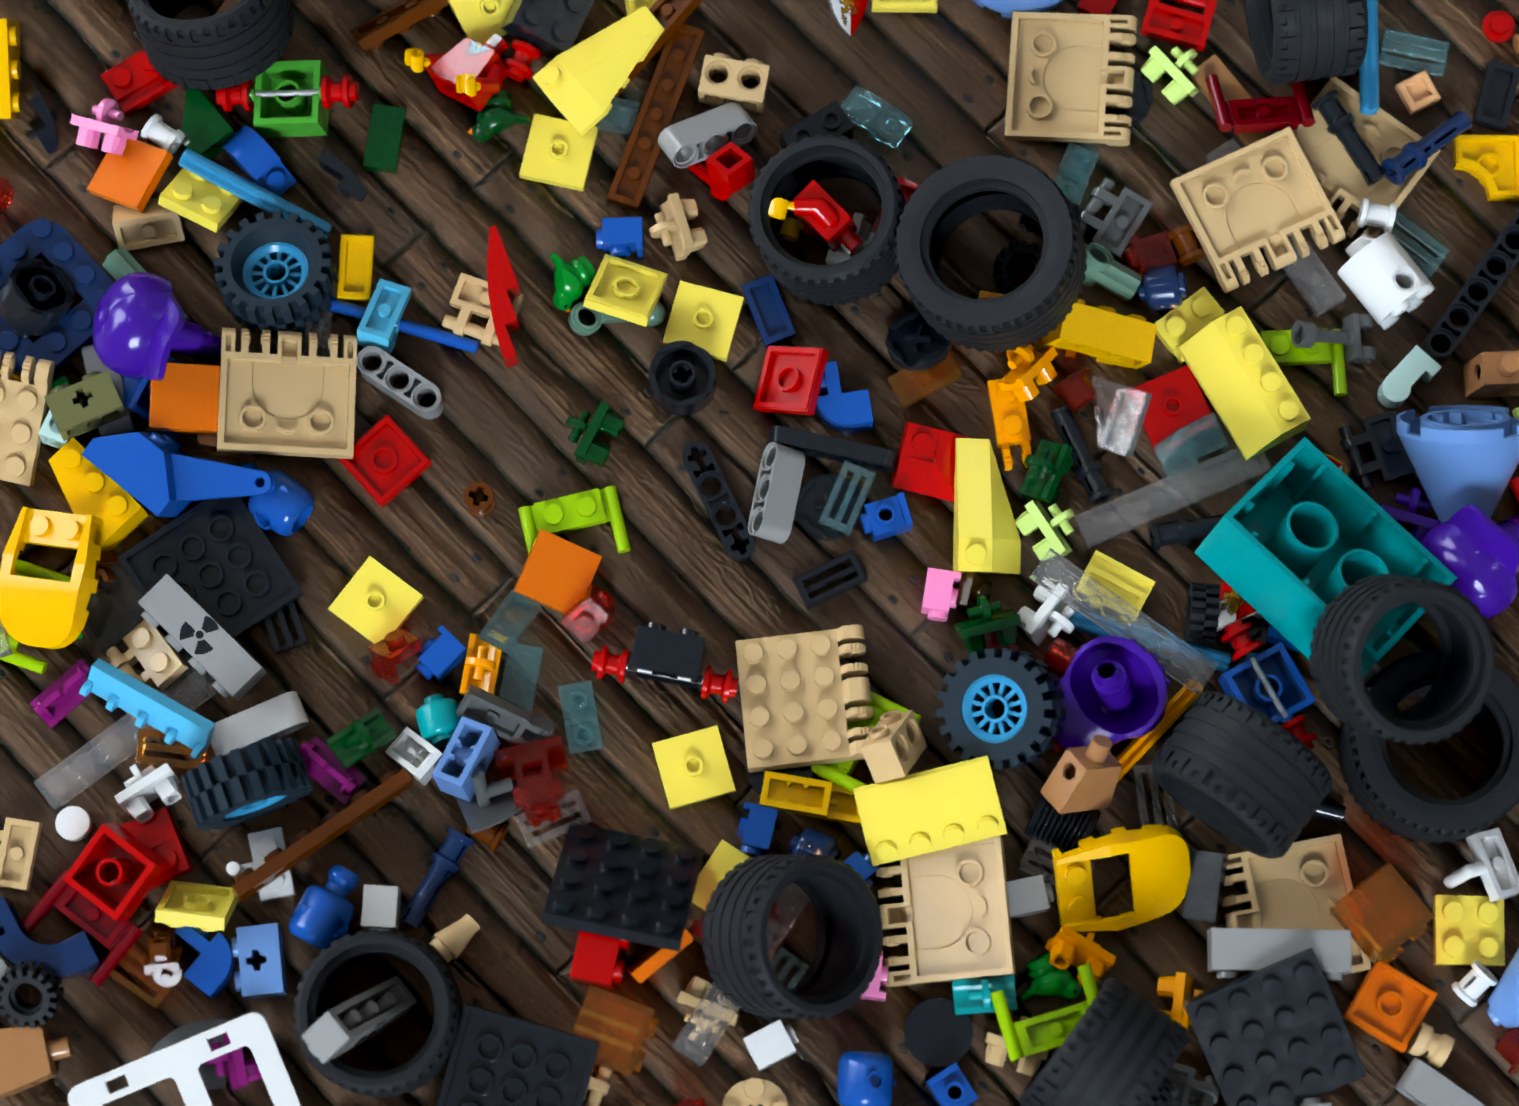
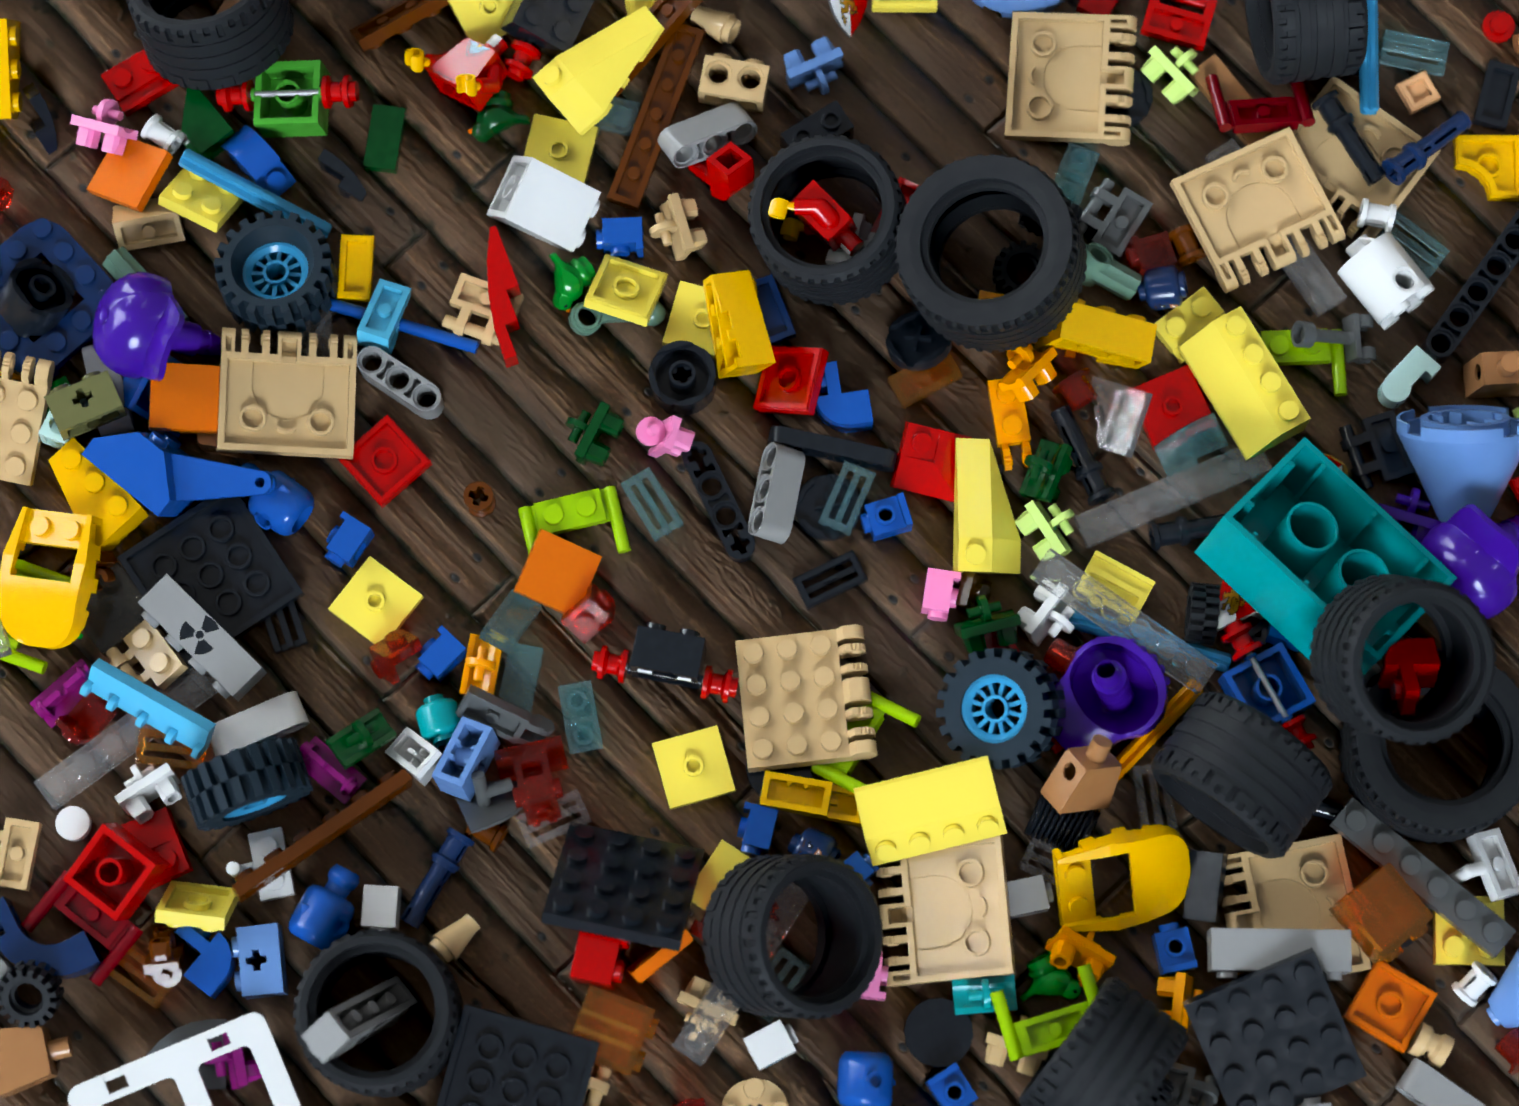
clear light blue slope [841,85,914,149] -> none
tan brick [860,710,927,783] -> none
none -> clear red bracket [55,692,117,745]
none -> blue brick [324,511,375,569]
none -> white slope [486,155,601,252]
none -> clear light blue tile [621,467,684,542]
none -> bright pink hips [636,415,695,458]
none -> tan cone [690,5,741,44]
none -> yellow wedge [703,270,776,379]
none -> medium blue hips [783,36,844,95]
none -> blue brick [1151,922,1198,977]
none -> dark grey plate [1329,797,1516,959]
none -> red brick [1379,638,1441,715]

